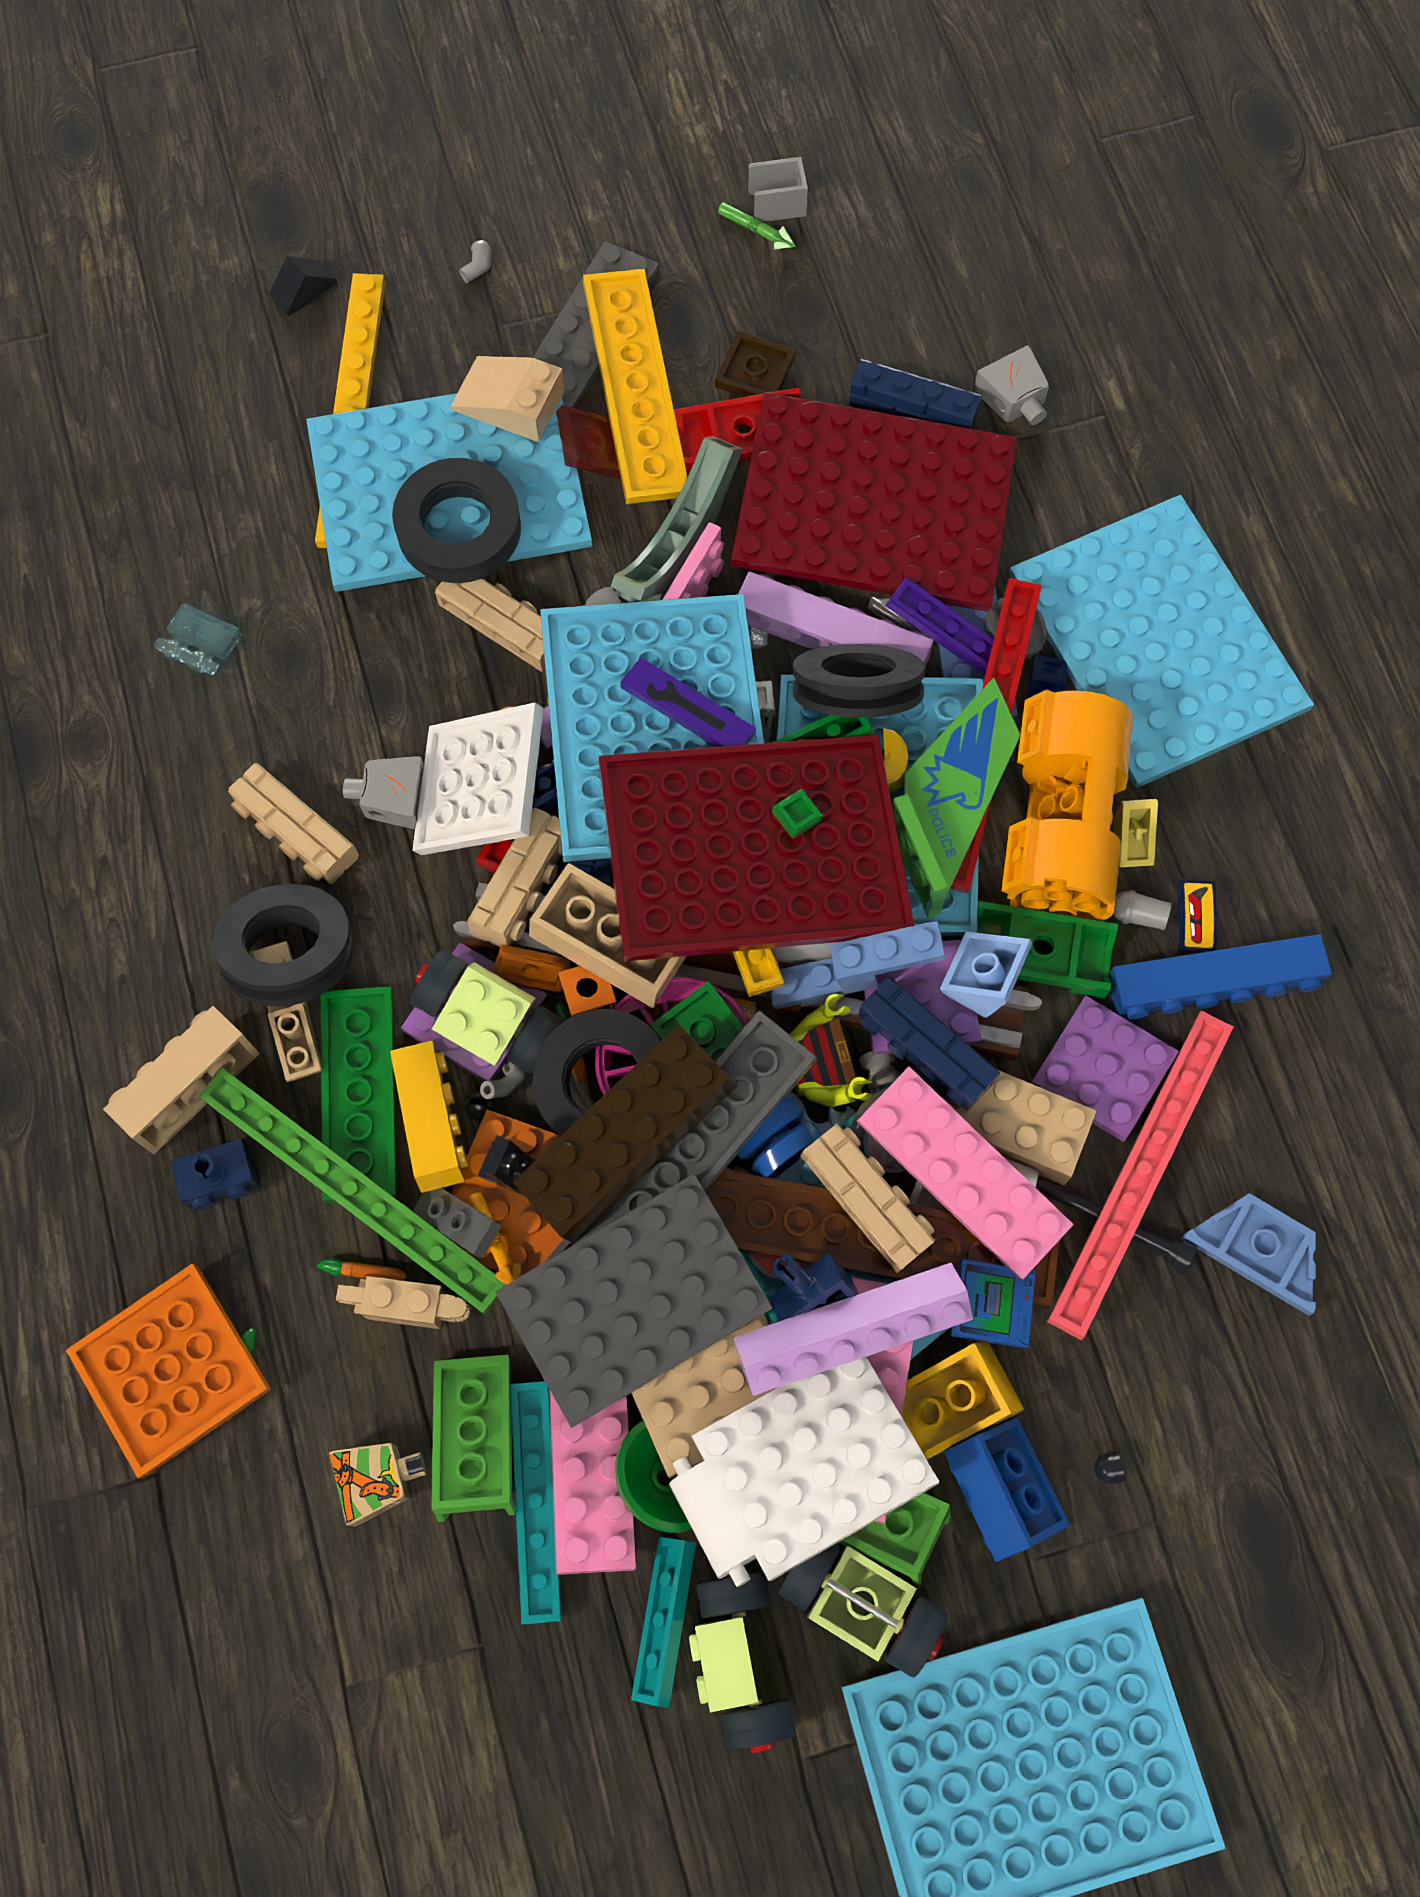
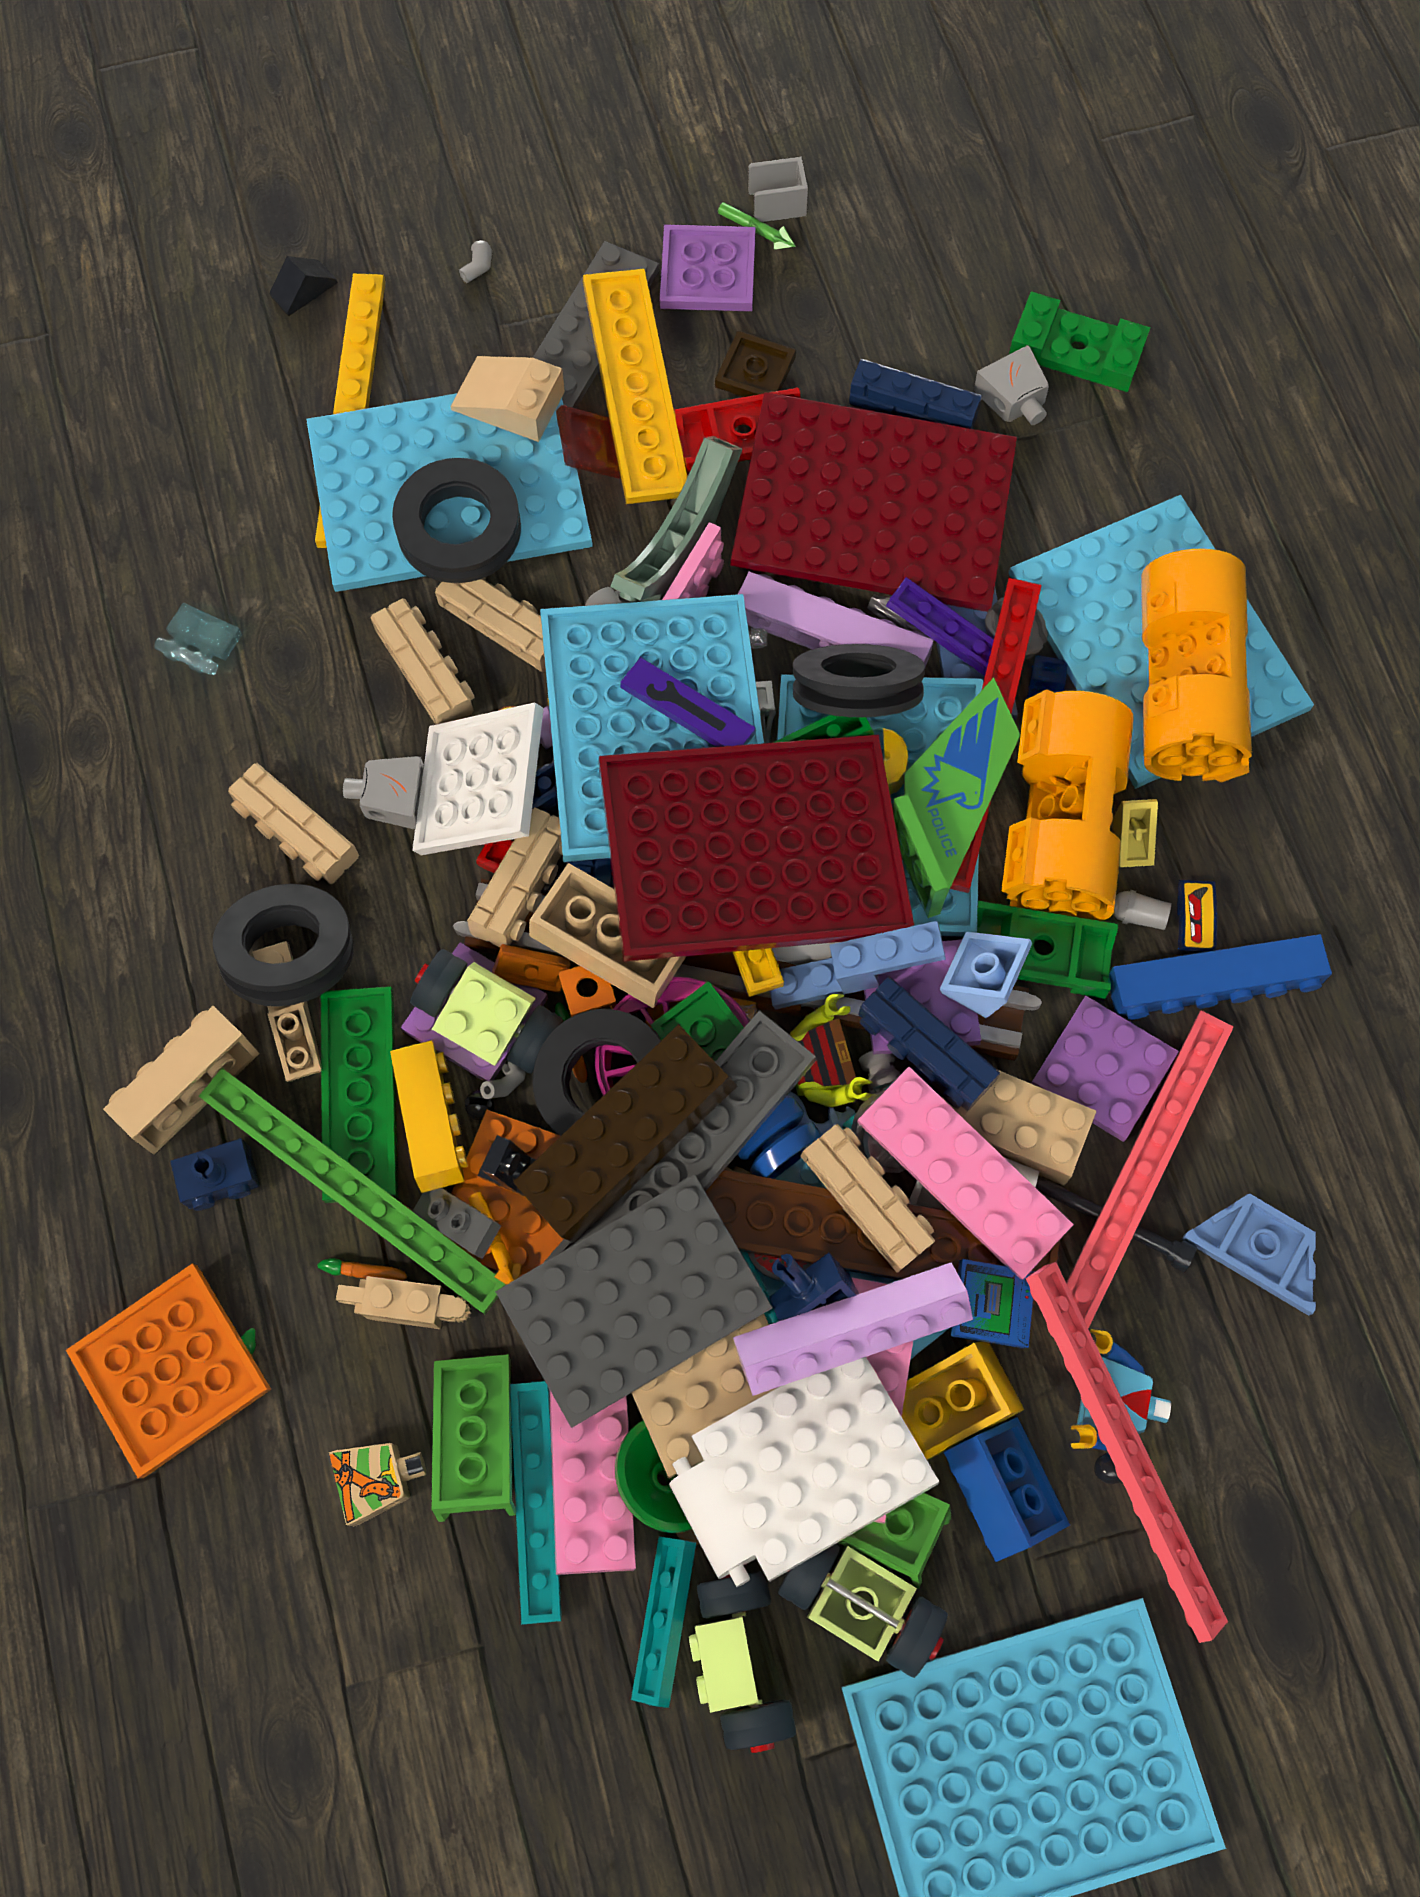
green tile [772,789,823,839] -> none
none -> tan brick [370,598,475,725]
none -> medium lavender plate [660,225,755,311]
none -> green piece [1009,291,1151,392]
none -> coral plate [1026,1262,1228,1643]
none -> torso [1071,1329,1171,1451]
none -> light orange cylinder [1141,549,1252,782]

